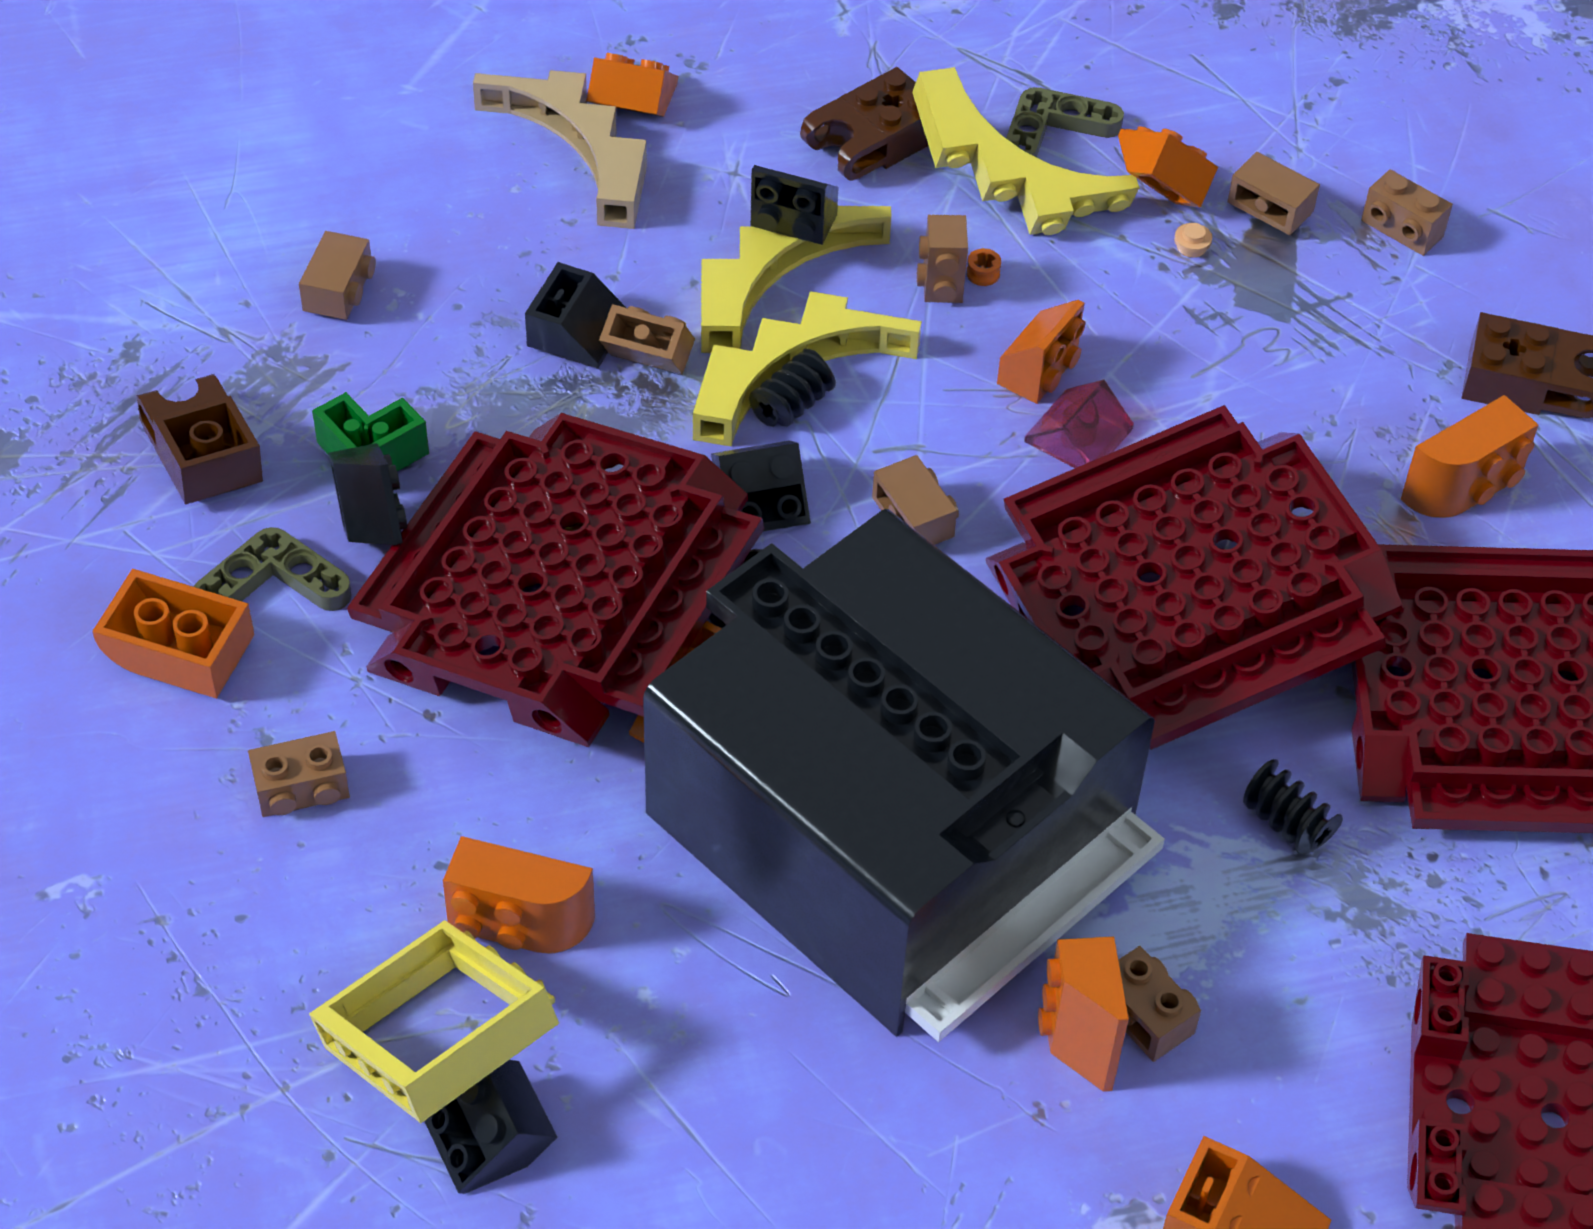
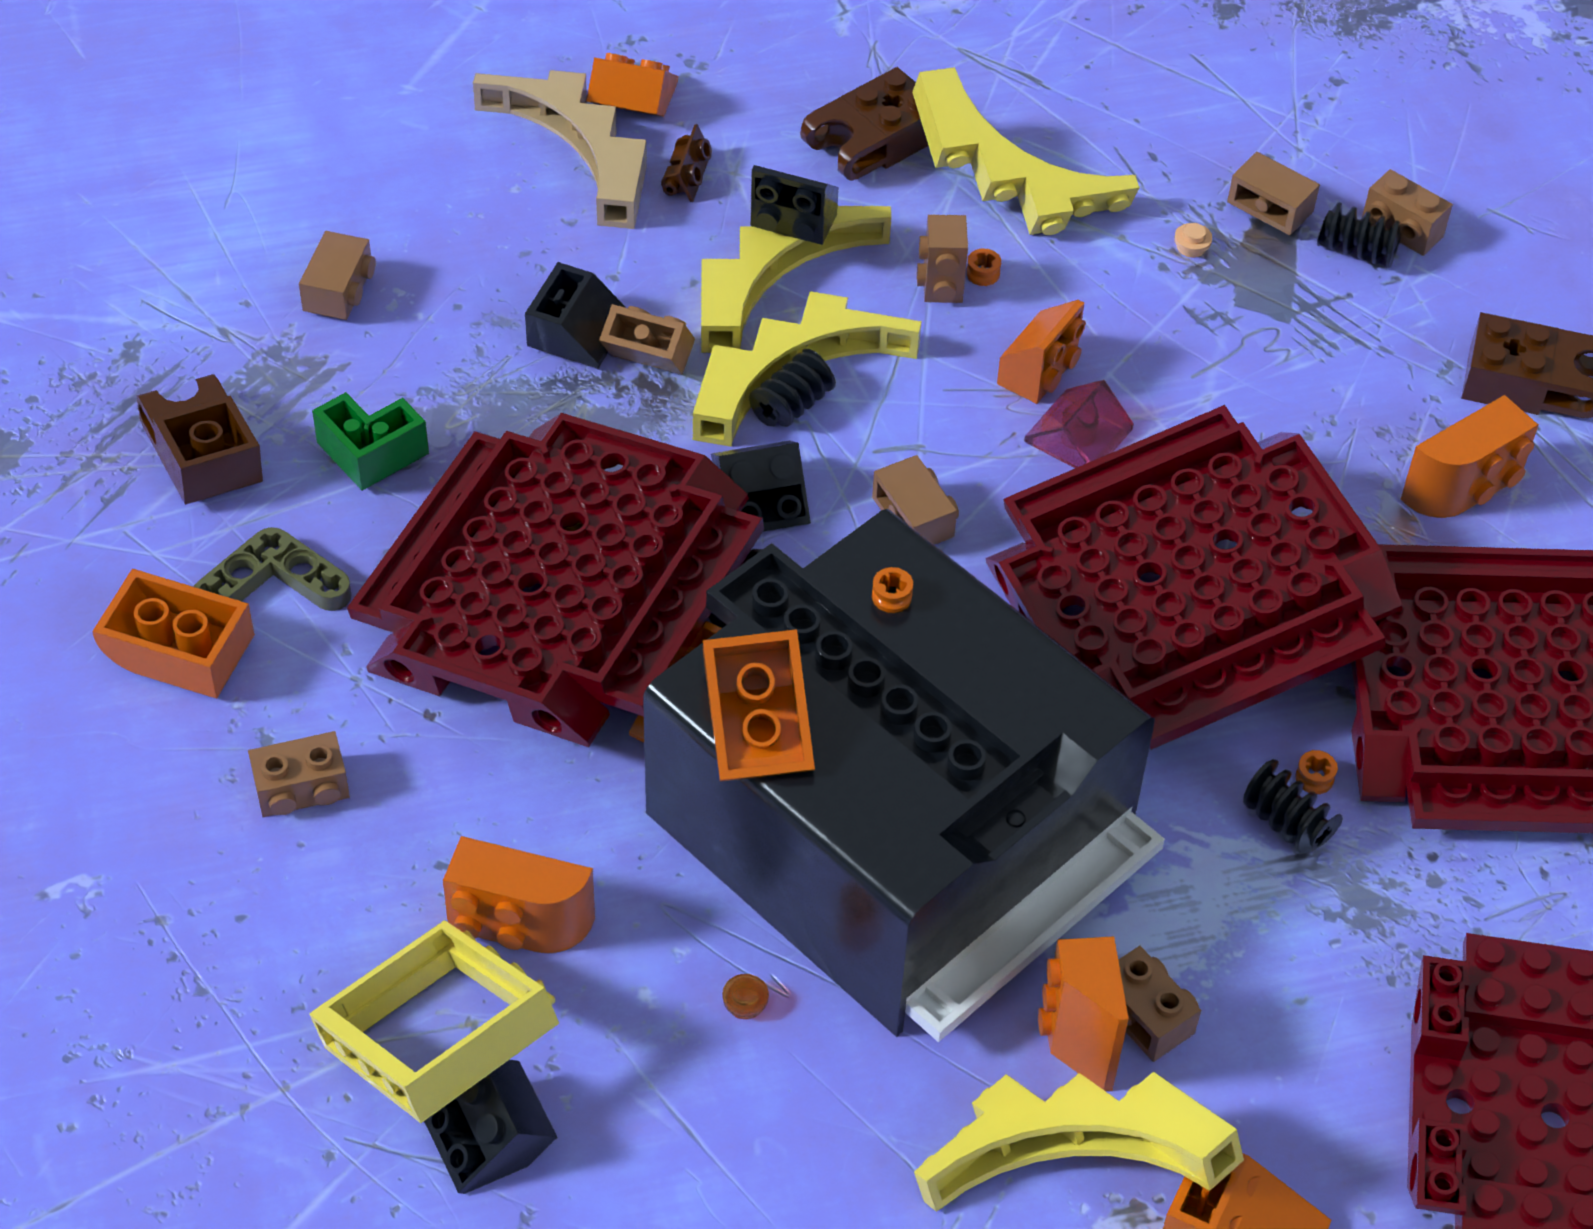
black slope [329,443,408,545] -> none
olive beam [1006,87,1124,157] -> none
orange slope [1118,126,1218,207] -> none
none -> reddish brown hinge [661,124,712,202]
none -> orange slope [703,629,815,782]
none -> clear orange plate [722,974,769,1019]
none -> orange bush [872,567,913,613]
none -> light yellow arch [914,1072,1244,1212]
none -> orange bush [1295,750,1338,794]
none -> black piece [1317,202,1402,268]

